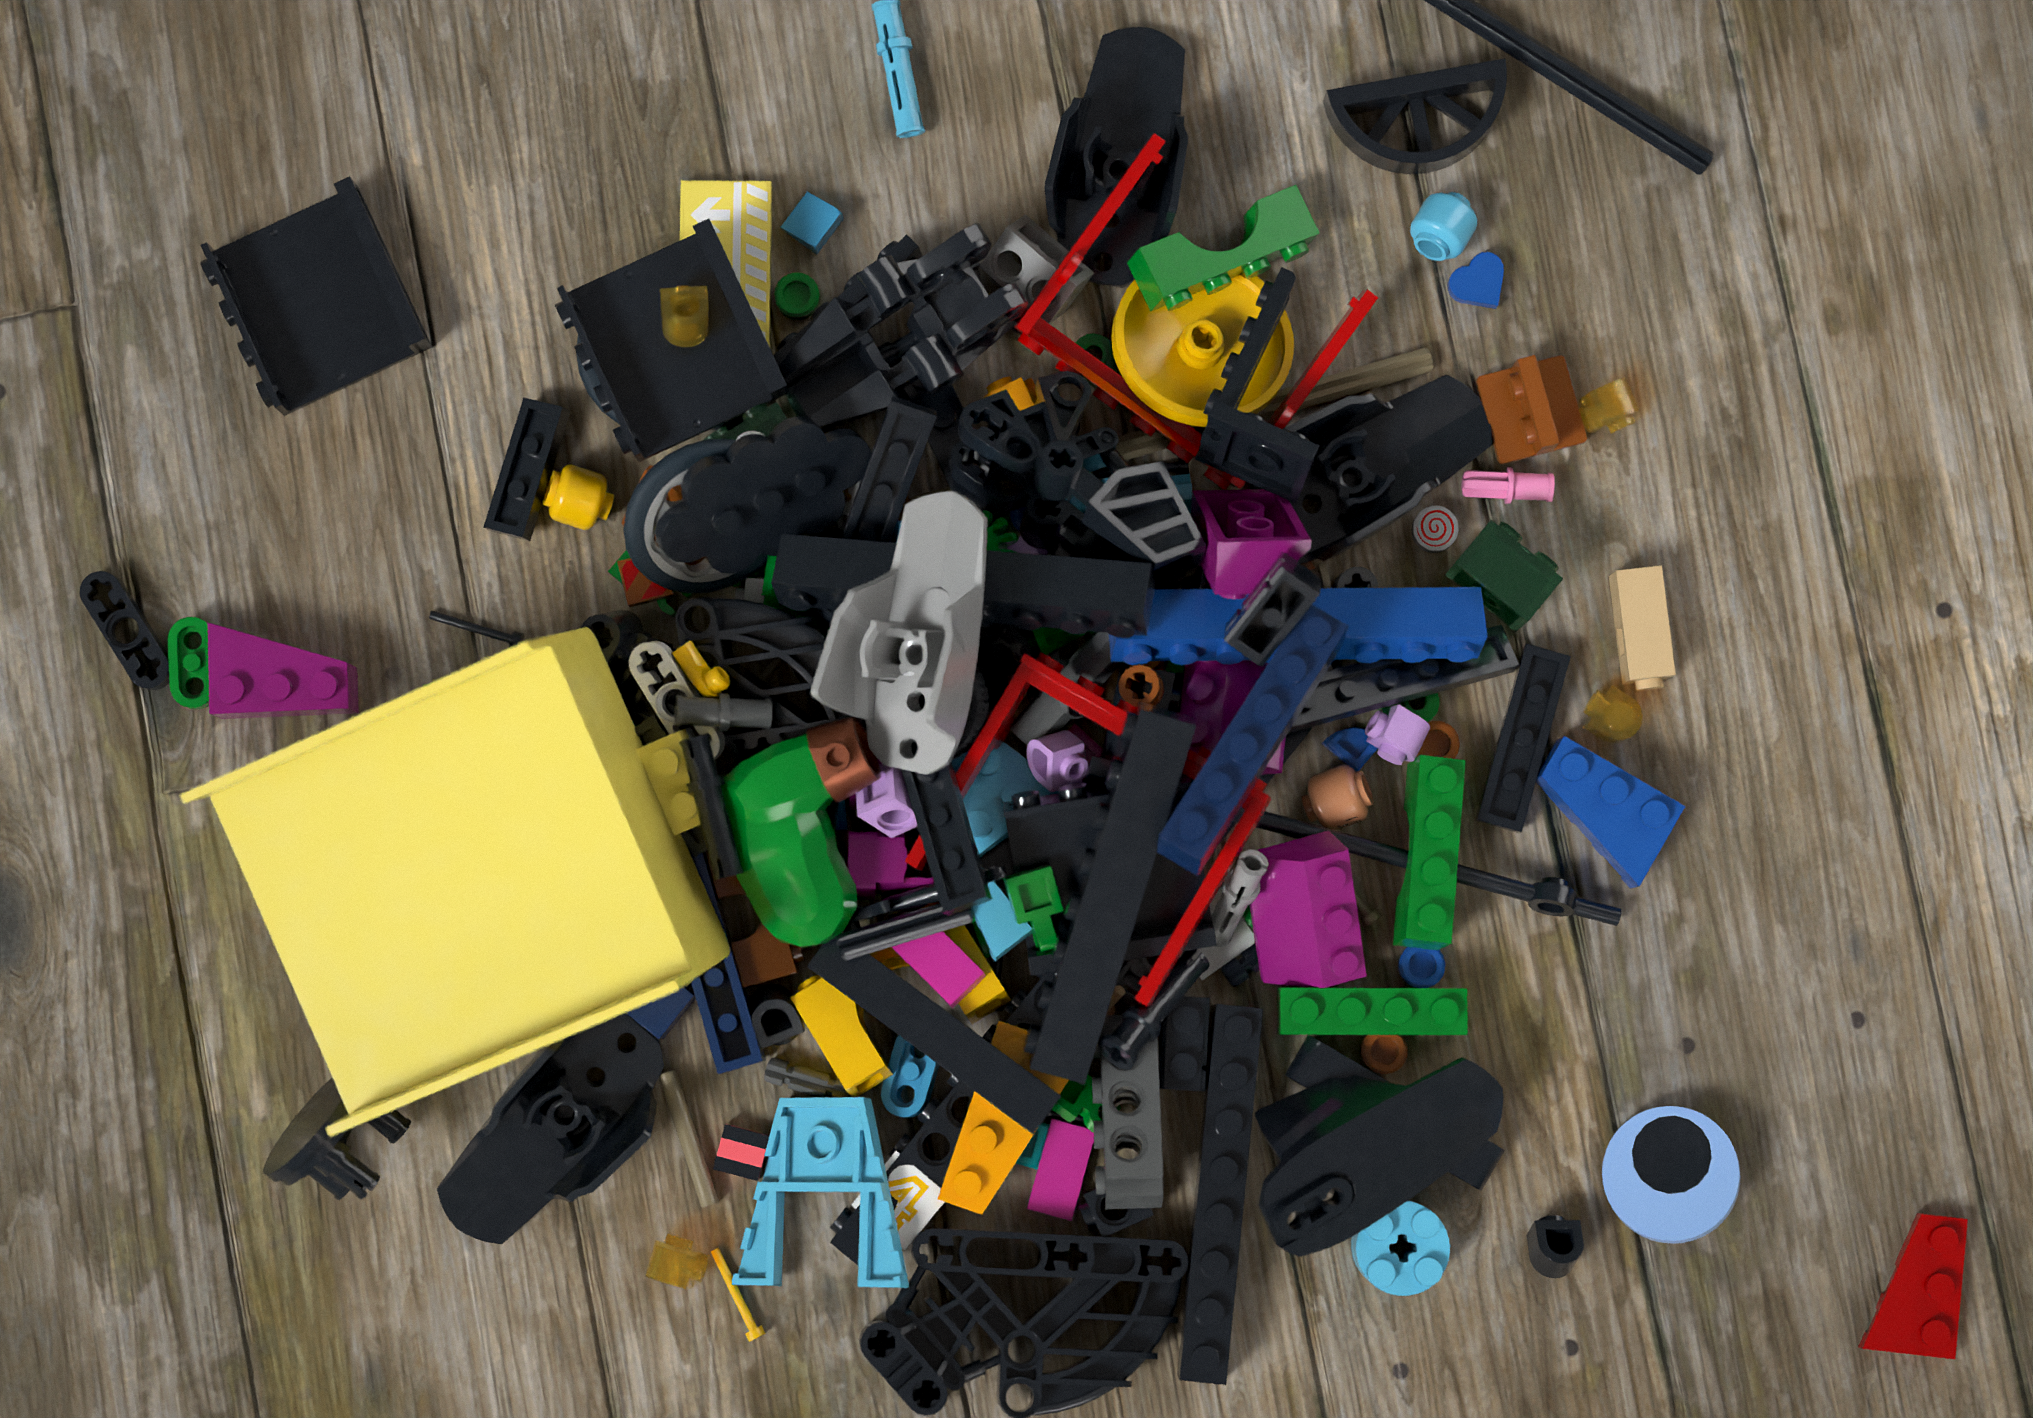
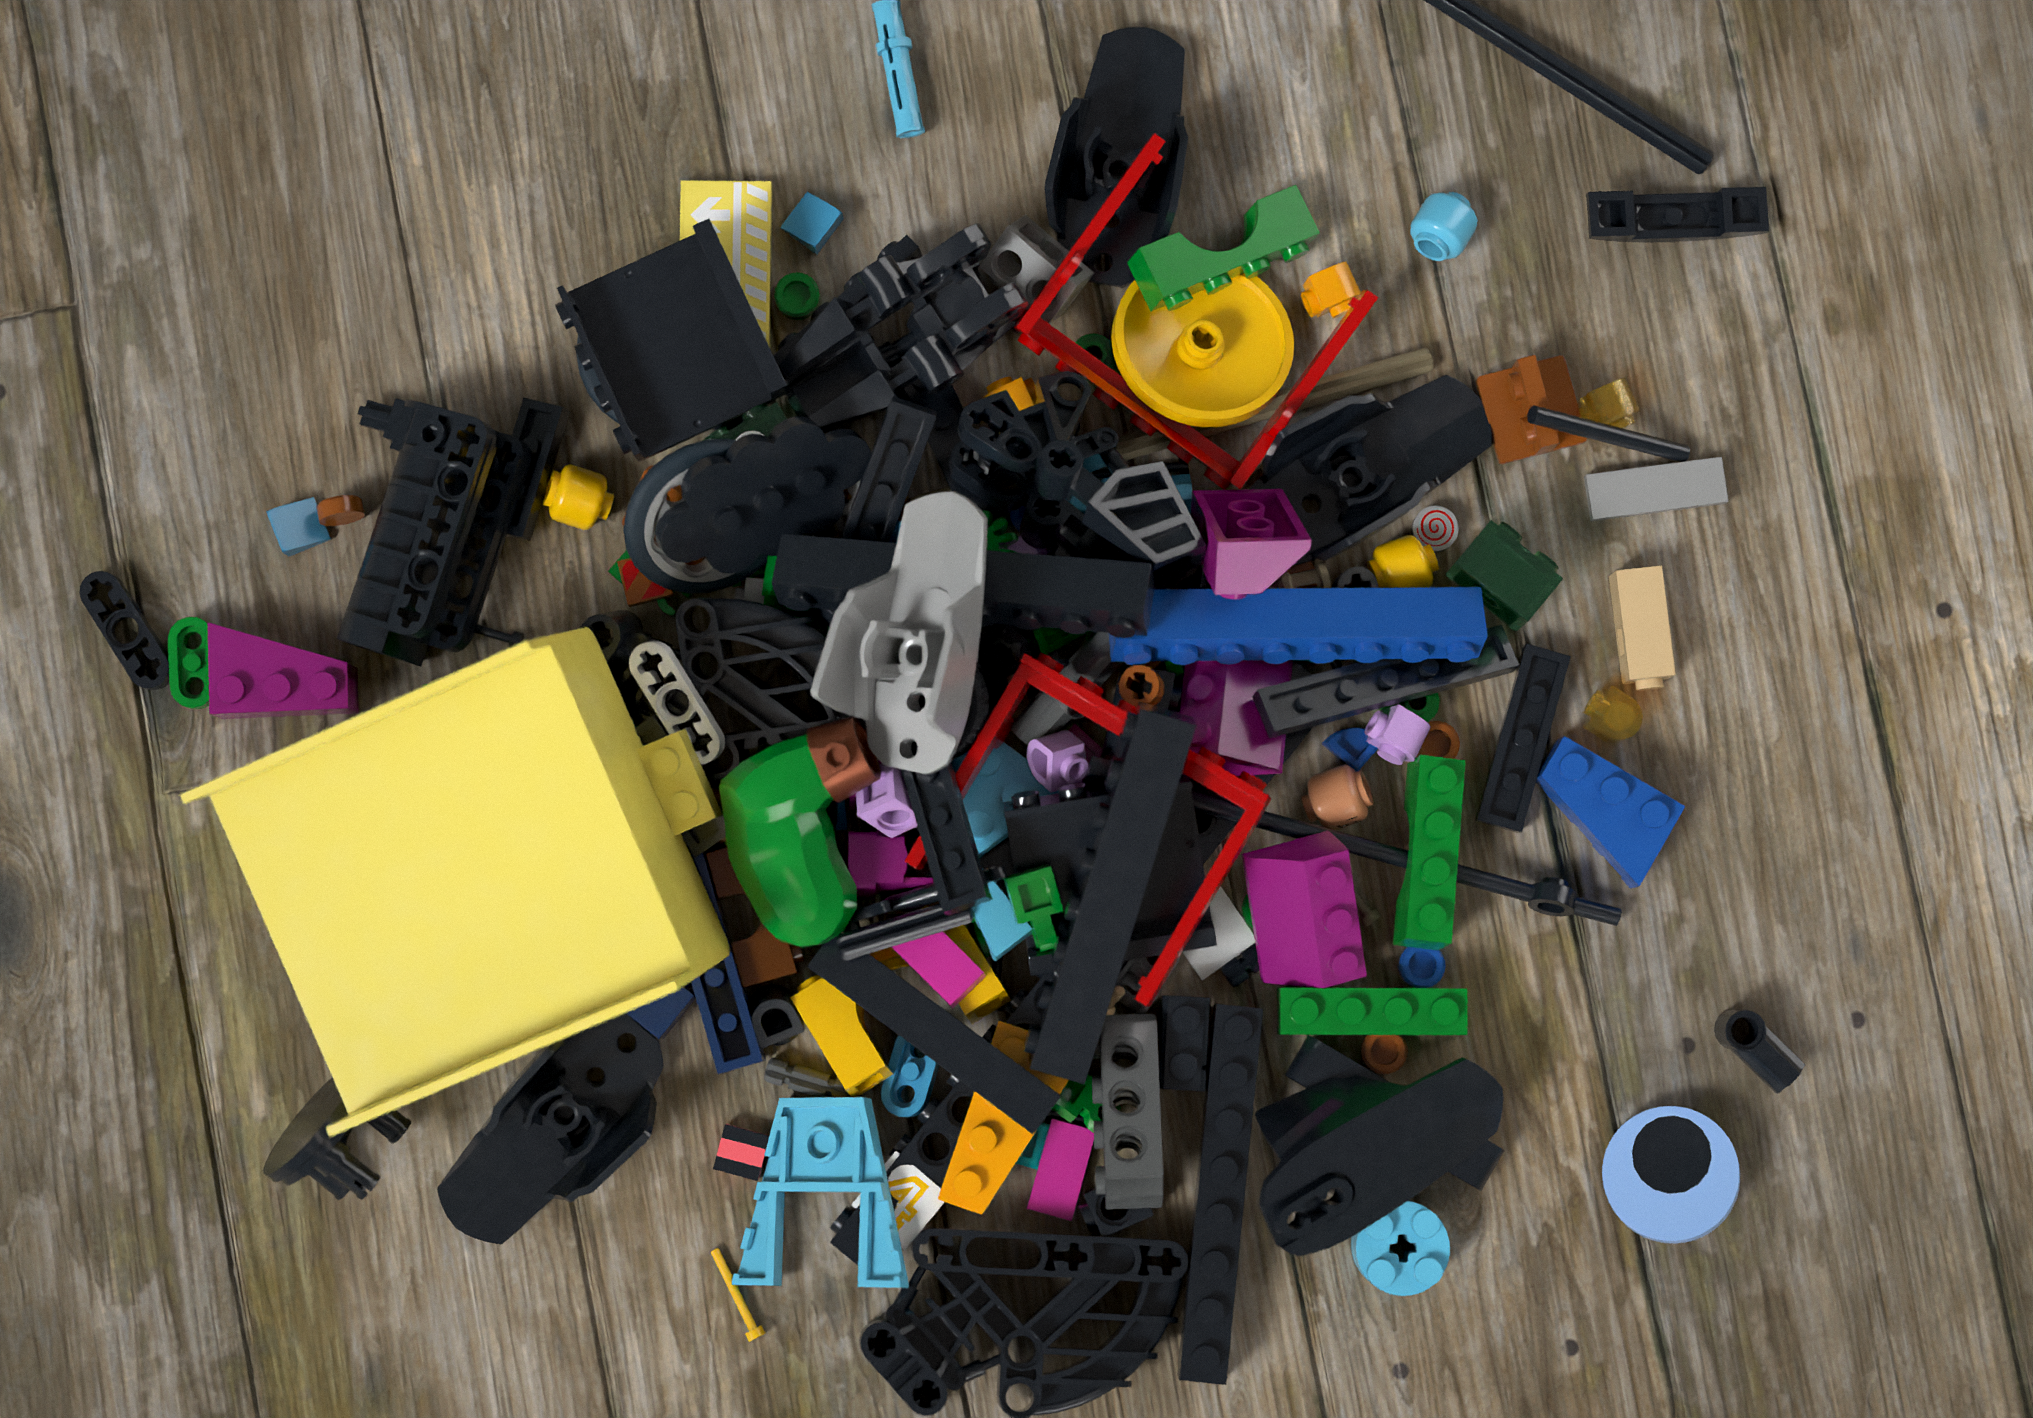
black panel [200,176,432,416] -> none
clear yellow plate [645,1233,709,1289] -> none
dark tan bar [659,1070,719,1208] -> none
clear yellow plate [660,286,709,347] -> none
yellow arm [671,640,730,698] -> none
dark grey pin [675,693,772,731] -> none
black pin [679,734,744,880] -> none
black pin [1098,949,1210,1070] -> none
dark blue brick [1157,605,1348,876] -> none
black bracket [1195,267,1319,503] -> none
light grey pin [1211,849,1268,947] -> none
black brick [1224,552,1321,667] -> none
black window [1323,58,1507,174] -> none
blue tile [1447,252,1504,309] -> none
bright pink axle [1461,467,1555,504] -> none
black plate [1526,1215,1584,1278] -> none
red wing [1858,1213,1968,1359] -> none
none -> dark azure slope [266,497,331,557]
none -> dark orange tile [316,495,365,526]
none -> black piece [337,398,532,667]
none -> light orange plate [1301,262,1361,319]
none -> yellow head [1367,535,1439,588]
none -> black bar [1527,405,1690,462]
none -> light grey tile [1584,457,1729,522]
none -> black slope [1586,187,1769,242]
none -> black piece [1714,1009,1805,1094]

